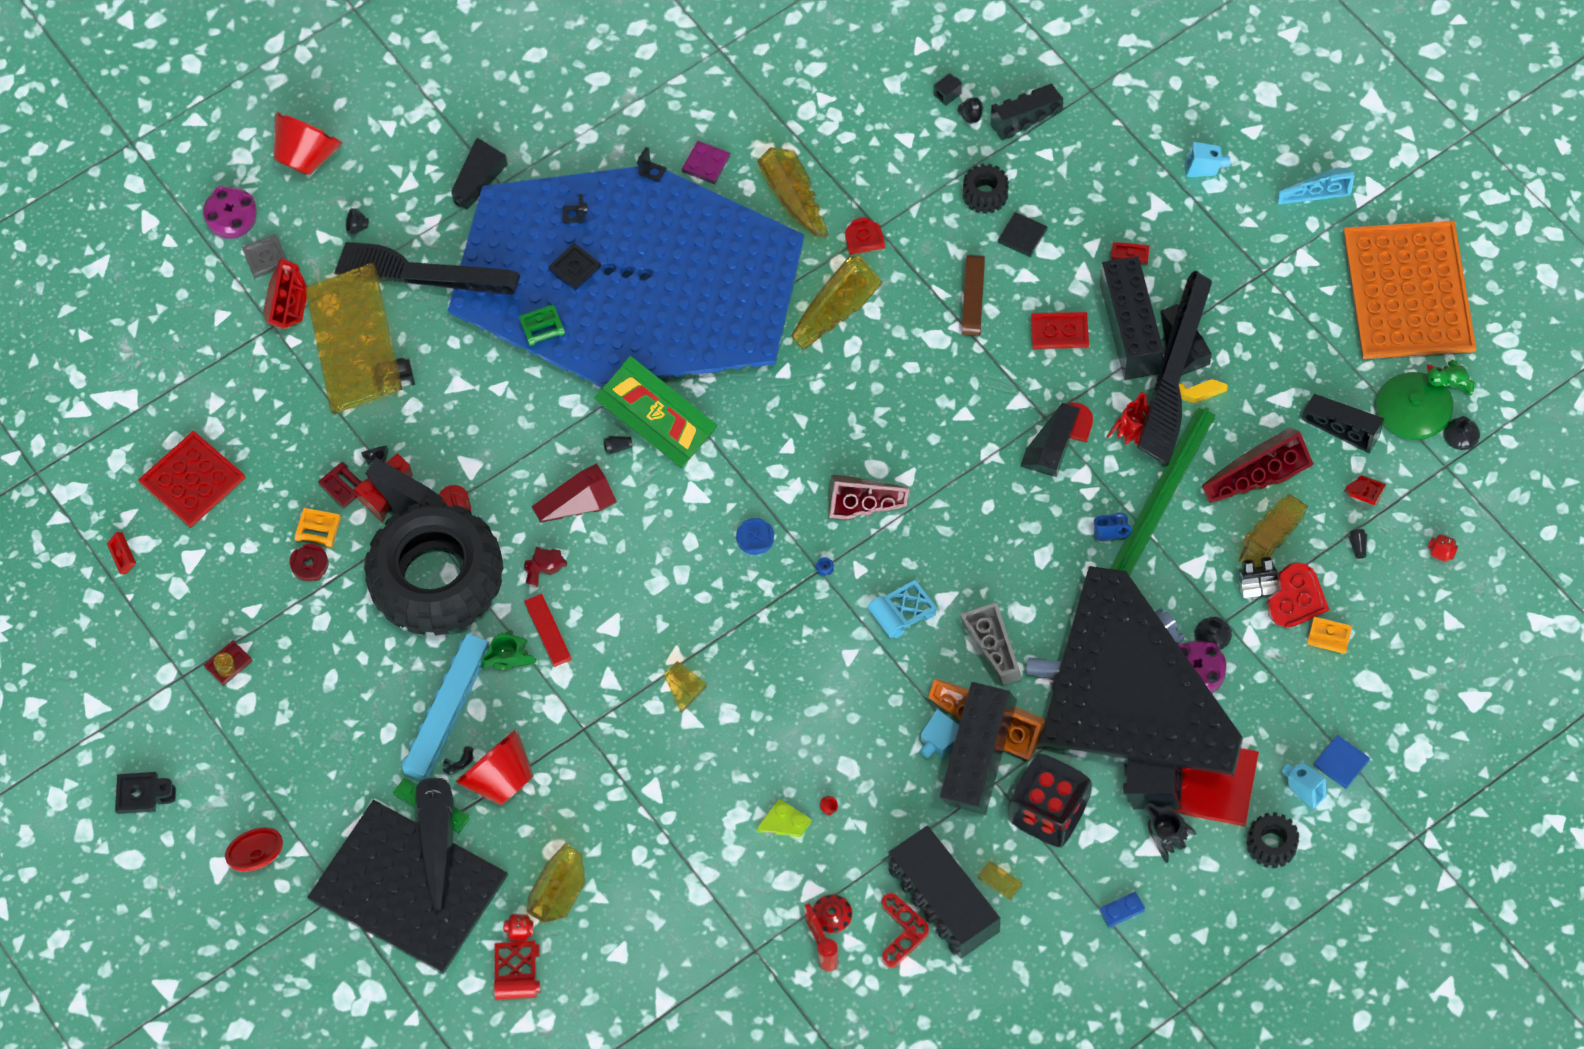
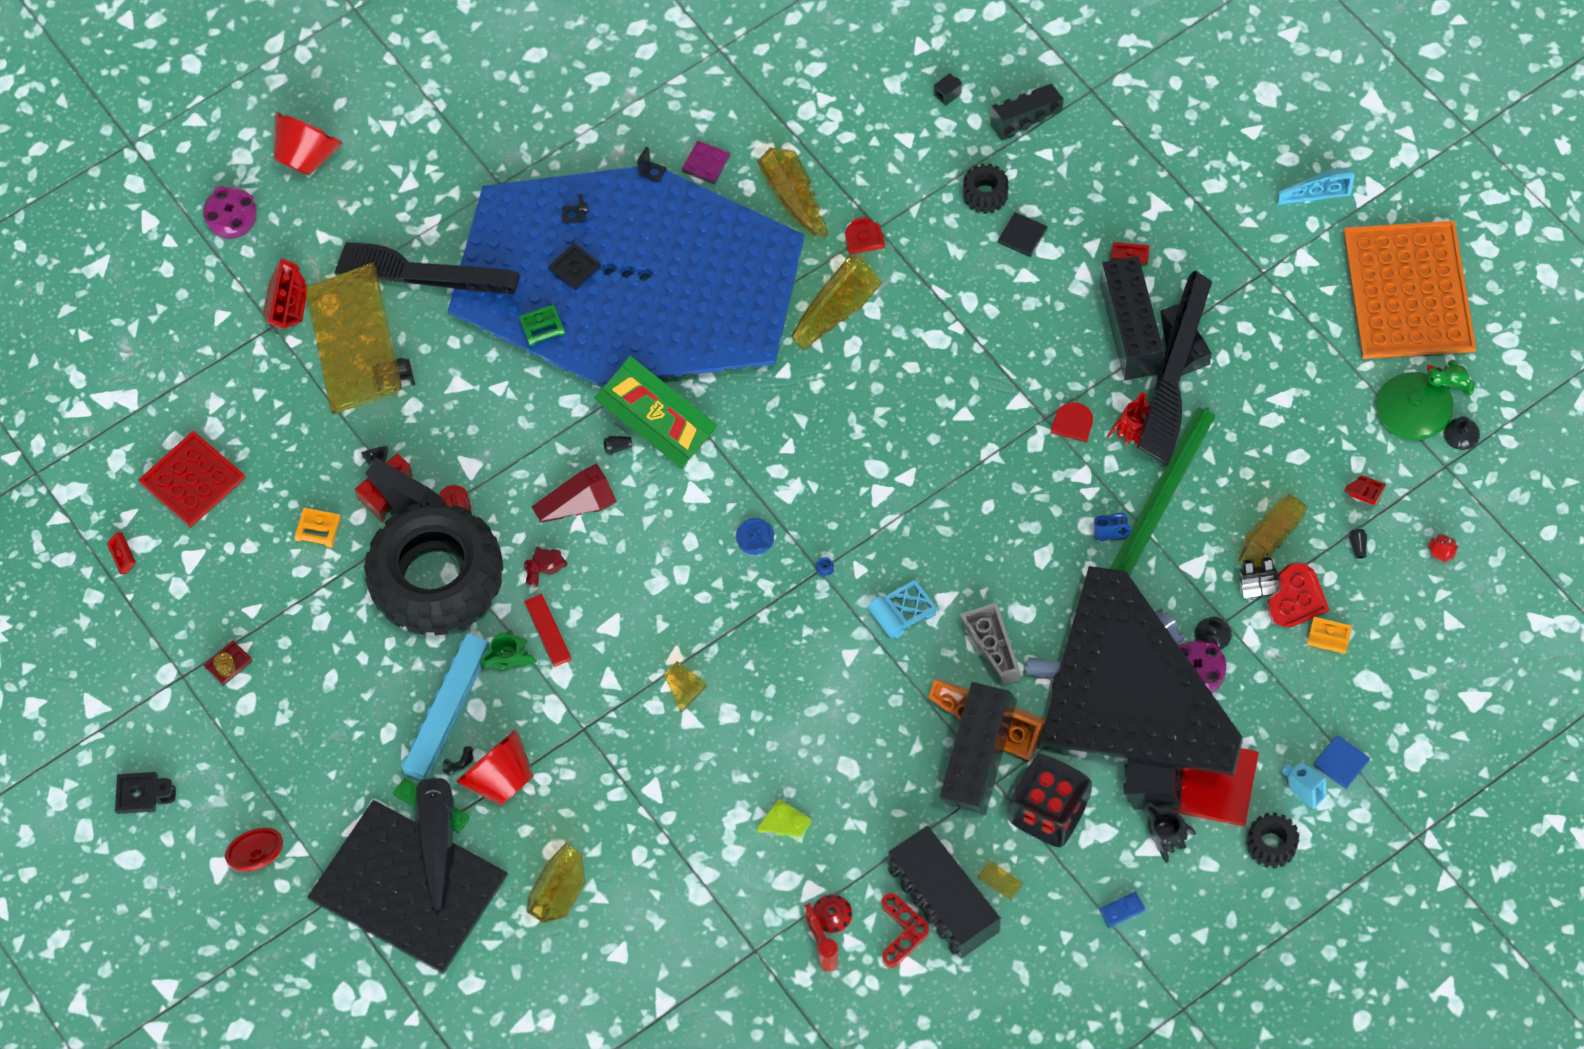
flat silver tile [242,234,287,278] -> none
dark red plate [289,543,329,581] -> none
dark red plate [318,462,362,509] -> none
black piece [346,208,369,235] -> none
black slope [451,137,508,210] -> none
red piece [494,940,541,1000] -> none
red head [503,913,534,941] -> none
red plate [820,796,838,815] -> none
wedge [829,475,910,520] -> none
medium azure torso [919,709,959,759] -> none
black piece [958,97,984,124] -> none
reddish brown beam [962,255,985,336] -> none
black wedge [1021,403,1080,477] -> none
red plate [1031,312,1089,349] -> none
yellow piece [1179,379,1228,404] -> none
medium azure torso [1185,142,1231,177] -> none
dark red wedge [1202,427,1314,503] -> none
black wedge [1302,394,1385,454] -> none

